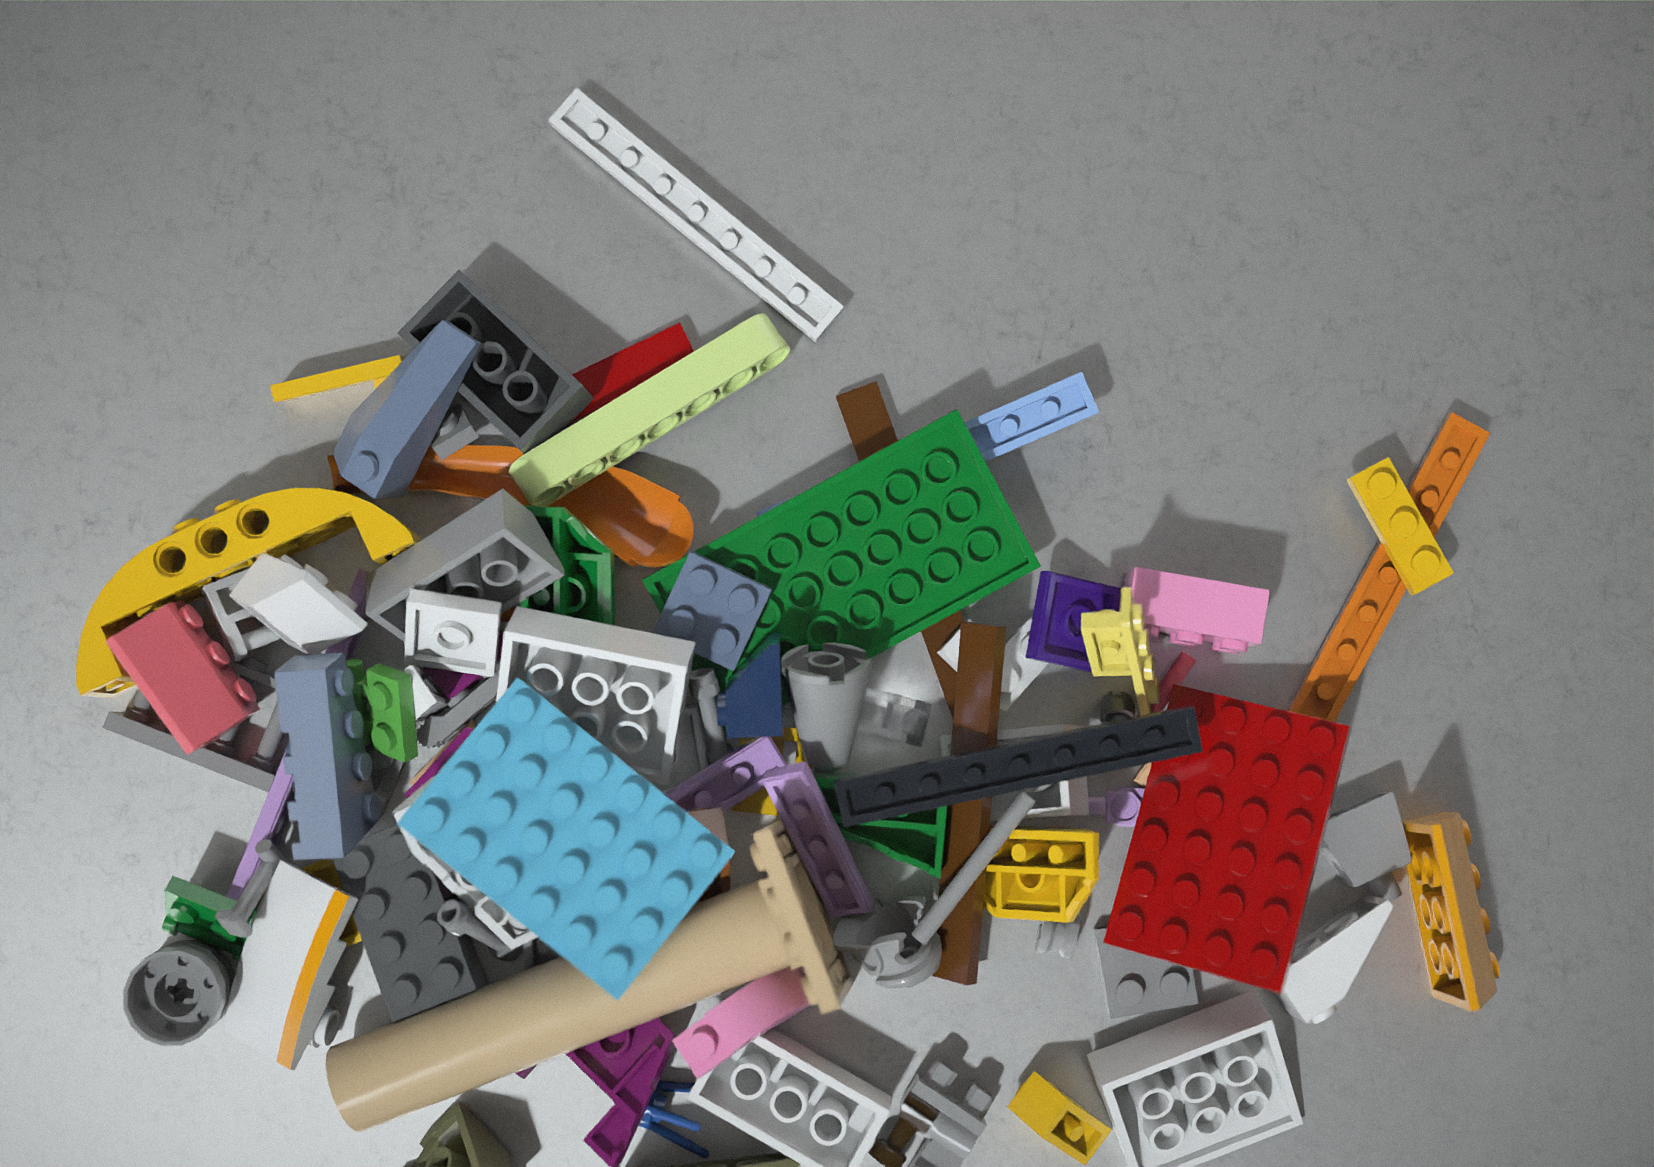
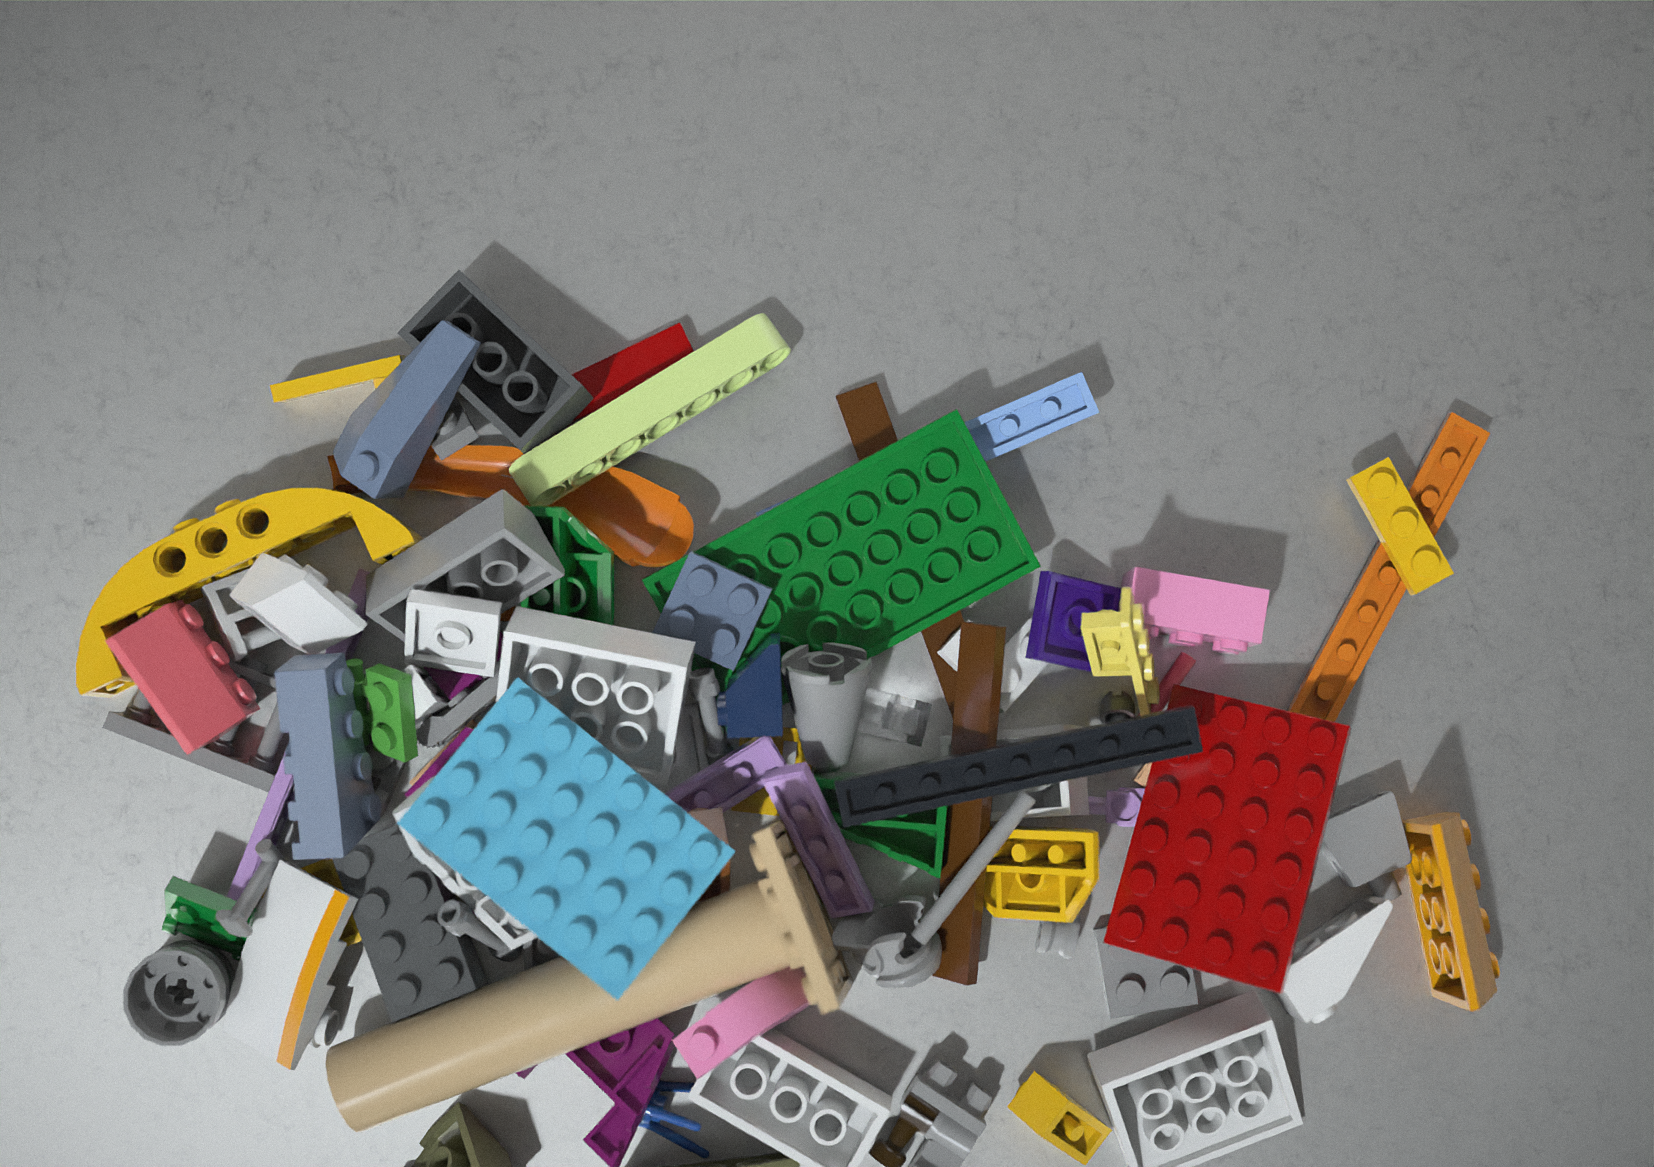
white plate [548,88,844,343] -> none

